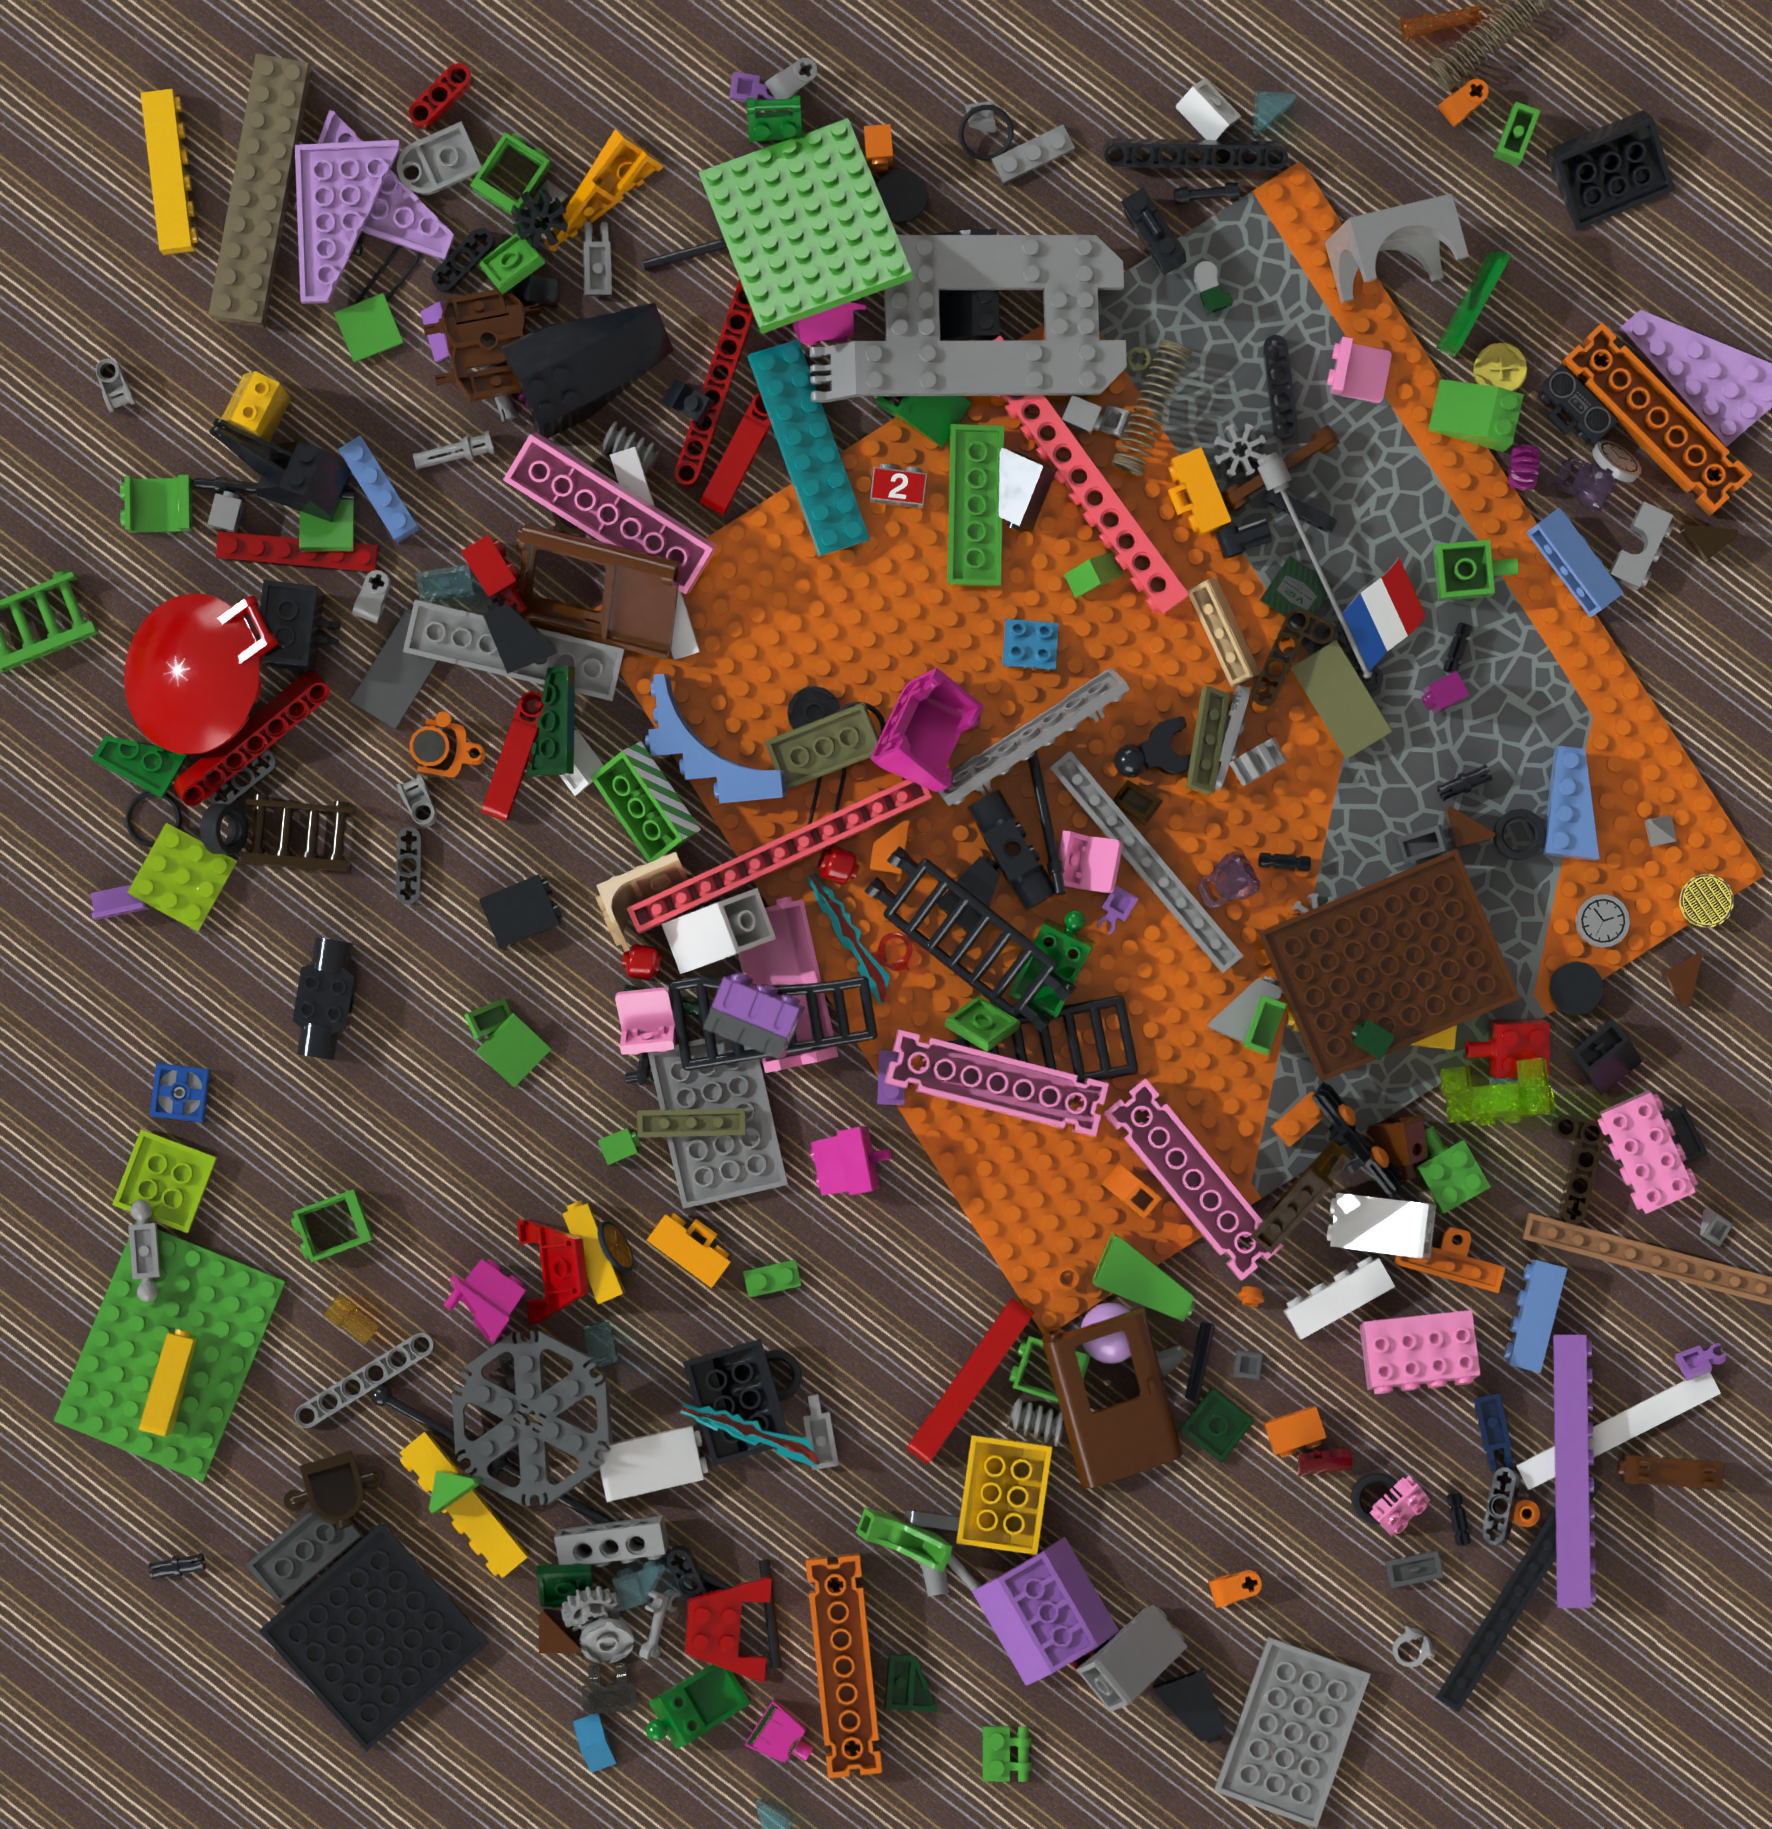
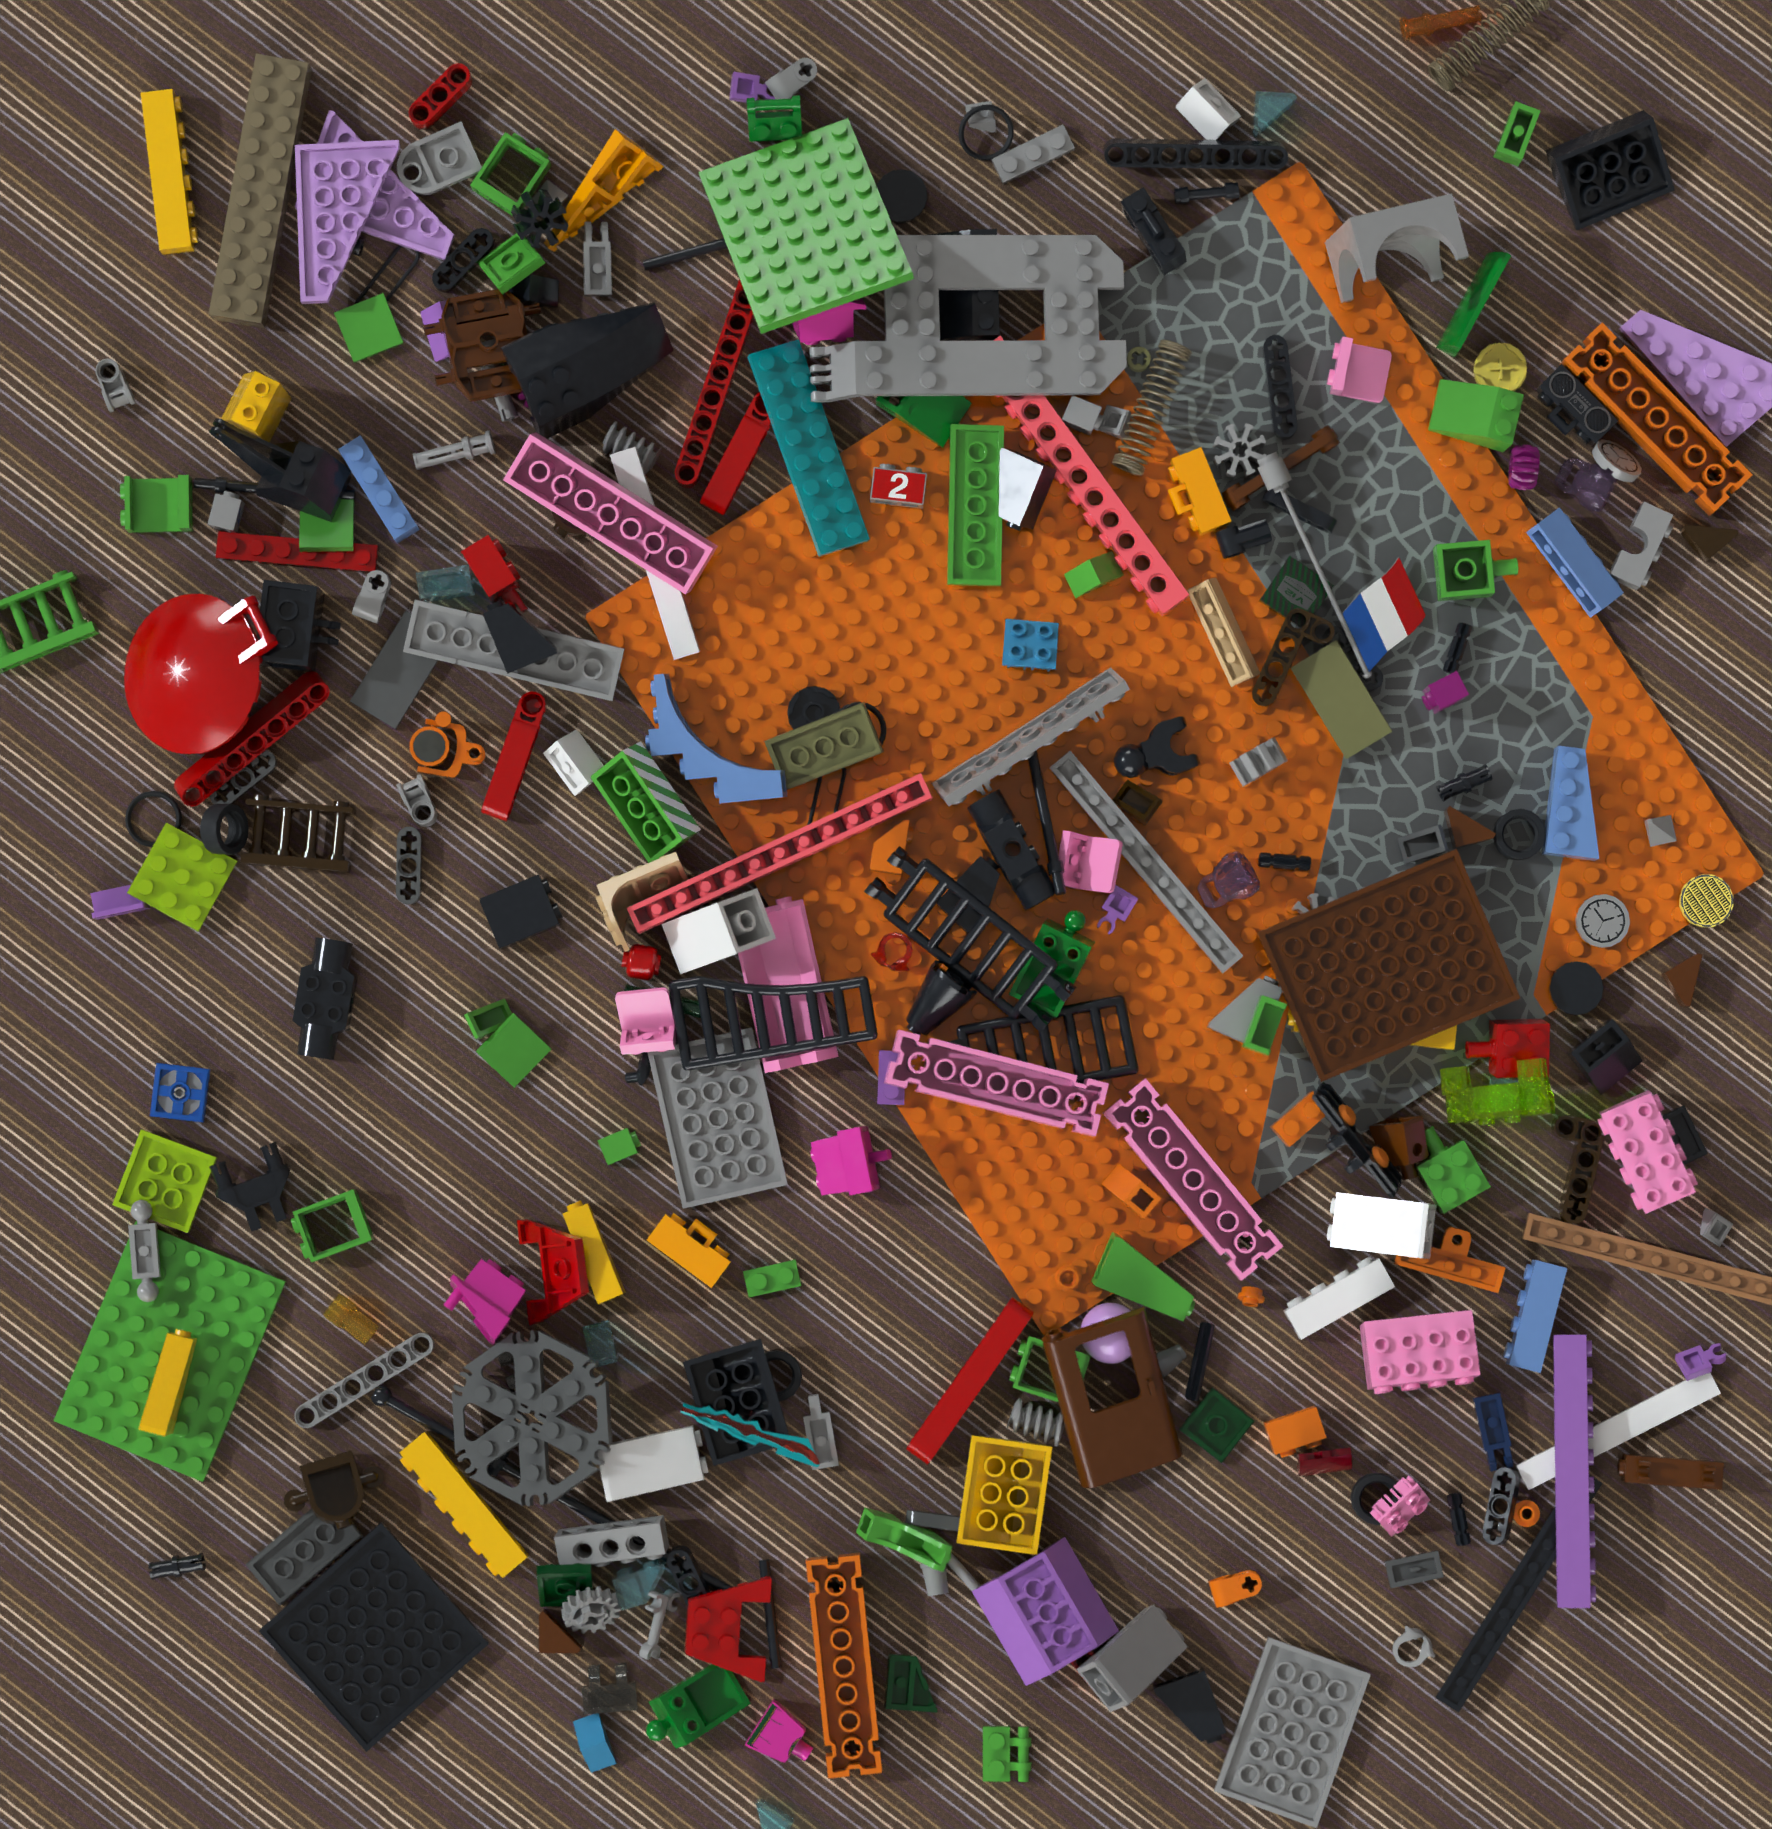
green wing [91,736,189,799] -> none
bright green slope [429,1470,483,1513] -> none
reddish brown piece [516,524,681,659] -> none
dark green wing [526,666,575,777] -> none
light grey tile [580,1618,634,1663] -> none
pearl gold wheel [598,1221,634,1273] -> none
olive plate [637,1108,746,1138] -> none
black brick [661,378,714,424] -> none
medium lavender piece [703,973,805,1059] -> none
sword [806,873,890,1004] -> none
red head [817,846,859,885] -> none
orange brick [864,124,893,172] -> none
dark pink windscreen [871,668,984,792] -> none
bright green tile [944,996,1020,1052] -> none
olive plate [1186,686,1230,795] -> none
leg [1193,261,1233,315] -> none
light grey plate [1215,685,1250,790] -> none
dark grey tile [1233,1349,1264,1380] -> none
dark brown fence [1250,1140,1353,1254] -> none
dark green brick [1350,1019,1395,1060] -> none
orange piece [1437,79,1489,127] -> none
none -> black connector [209,1142,290,1231]
none -> black cone [906,960,977,1036]

